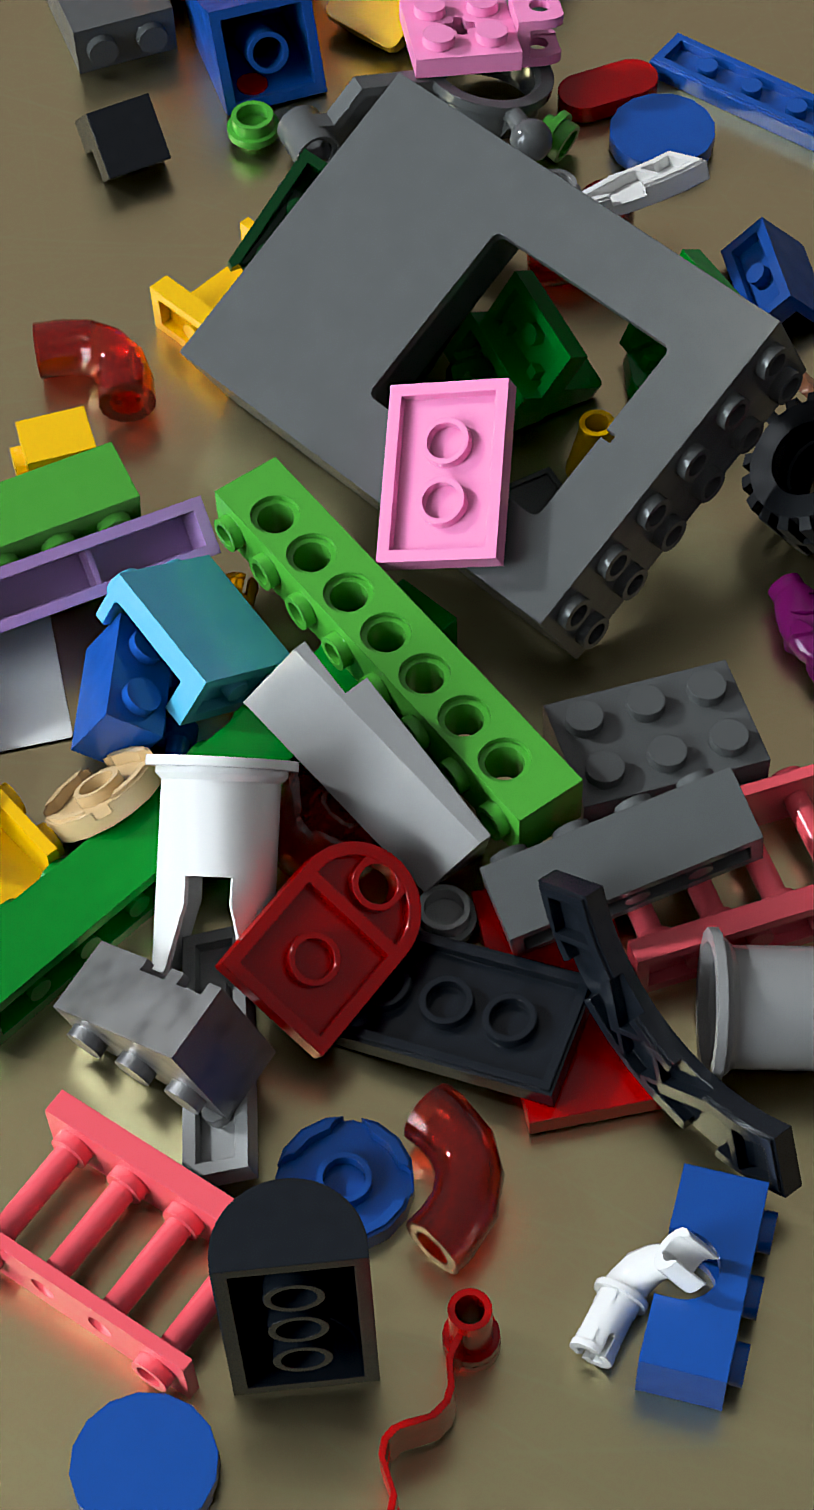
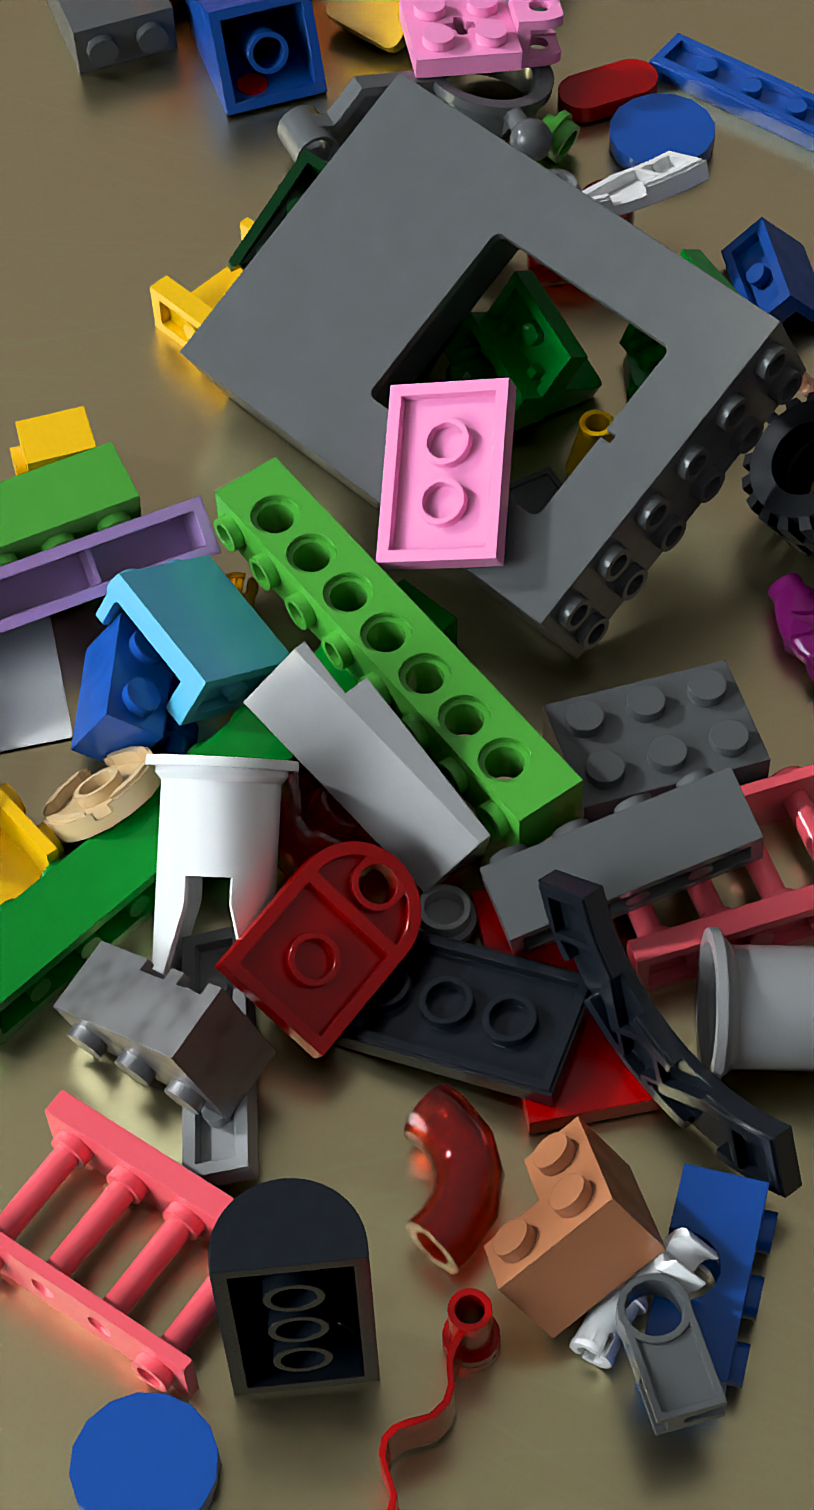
clear red cylinder [33,319,156,422] -> none
black piece [75,93,171,182] -> none
bright green plate [227,100,279,150] -> none
blue tile [275,1116,415,1249] -> none
none -> nougat brick [484,1116,666,1338]
none -> dark grey piece [616,1273,727,1436]

